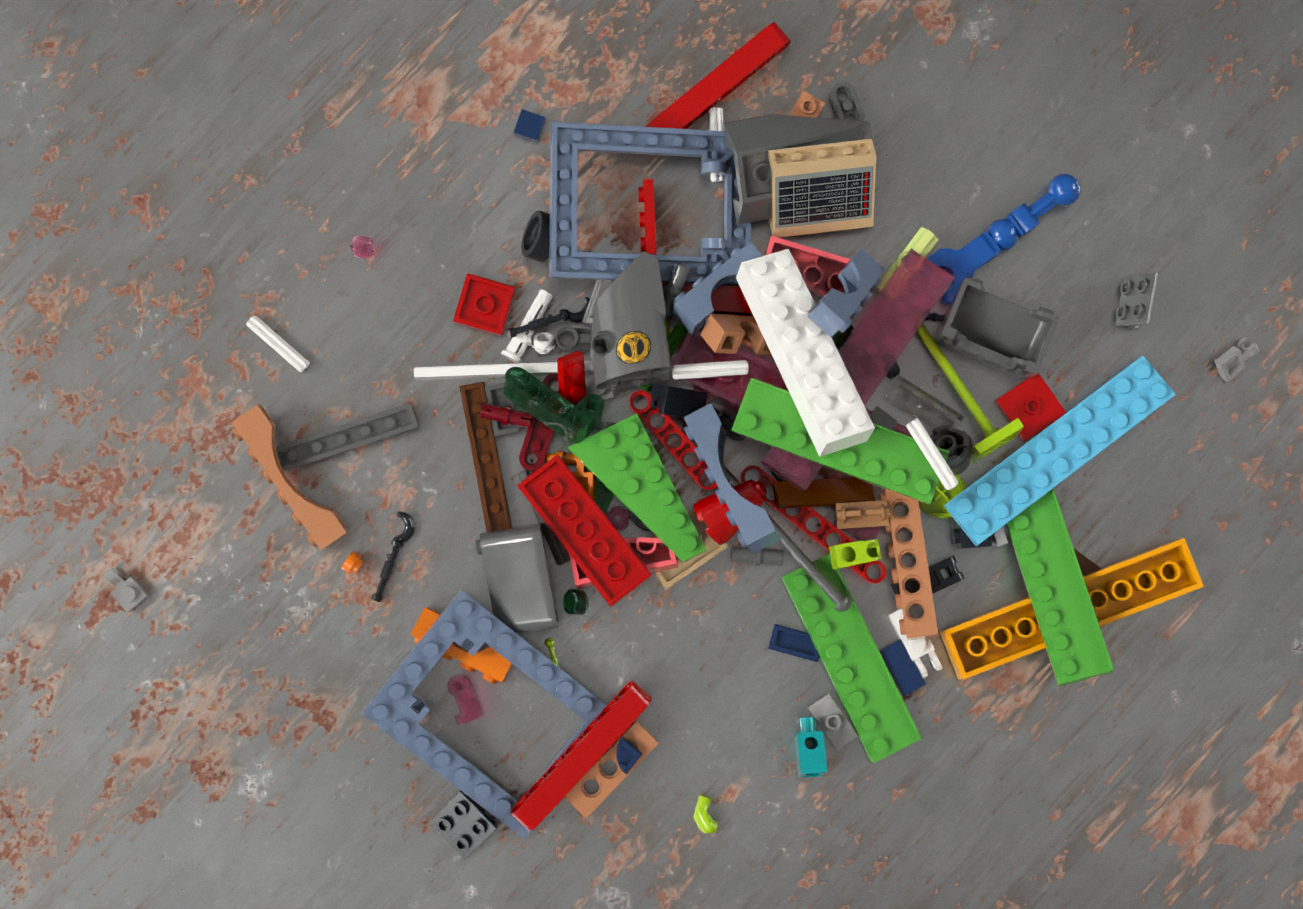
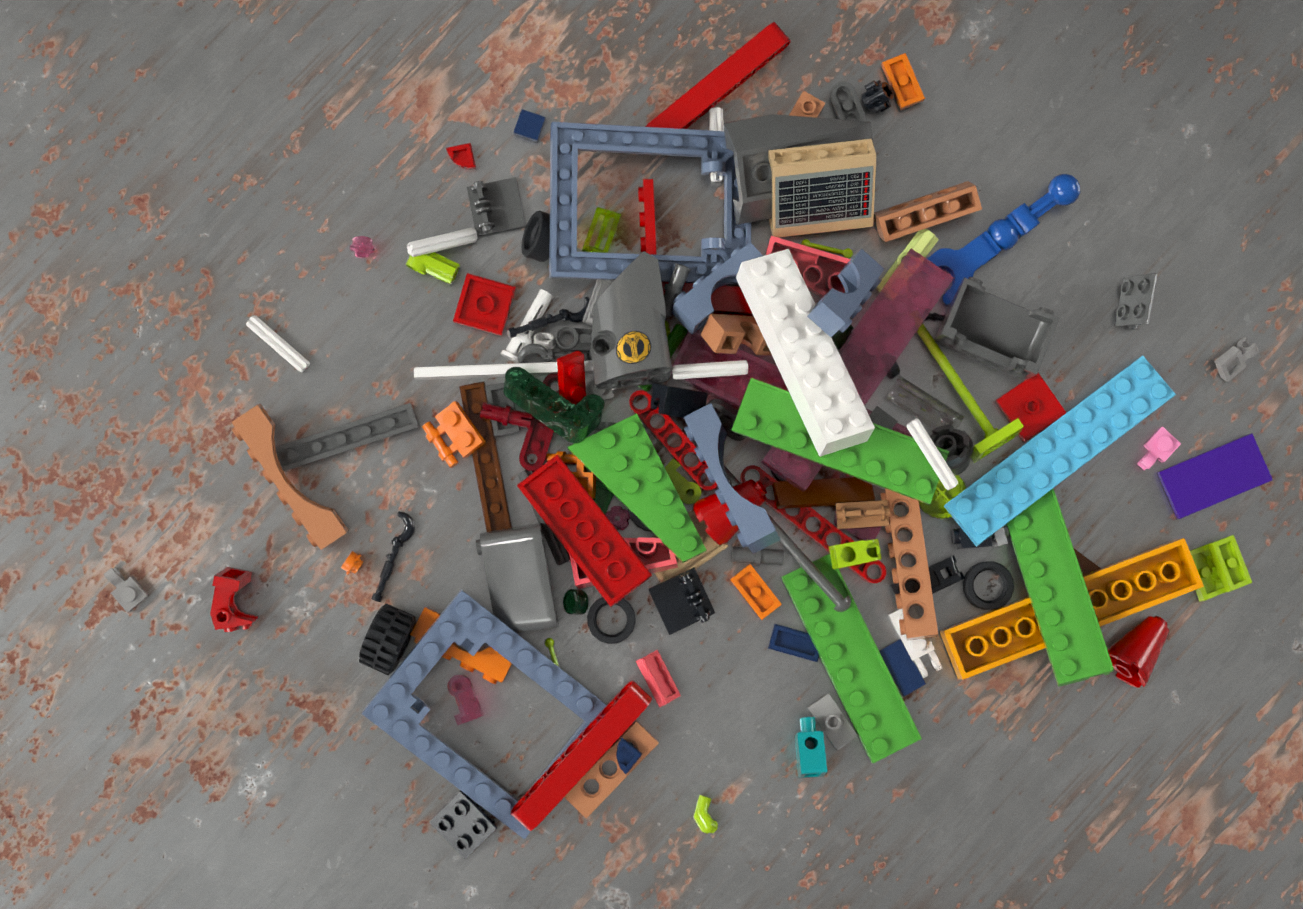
none -> red tile [210,567,258,632]
none -> black tyre [359,603,416,676]
none -> lime piece [405,252,460,285]
none -> white axle [407,228,478,257]
none -> orange plate [422,401,486,468]
none -> red tile [446,143,476,169]
none -> dark grey hinge [467,177,526,236]
none -> dark grey piece [518,343,604,363]
none -> clear neon green tile [582,207,621,253]
none -> black tyre [587,597,636,644]
none -> coral plate [636,650,681,707]
none -> black hinge [648,567,715,635]
none -> lime leg [665,459,701,505]
none -> orange plate [730,564,782,620]
none -> lime hinge [801,239,853,259]
none -> black gear [862,80,894,112]
none -> nougat brick [874,181,982,242]
none -> orange plate [881,53,925,110]
none -> black tyre [963,561,1014,610]
none -> red cone [1107,616,1169,688]
none -> bright pink plate [1137,426,1181,471]
none -> dark purple tile [1157,433,1273,519]
none -> lime slope [1189,535,1252,602]

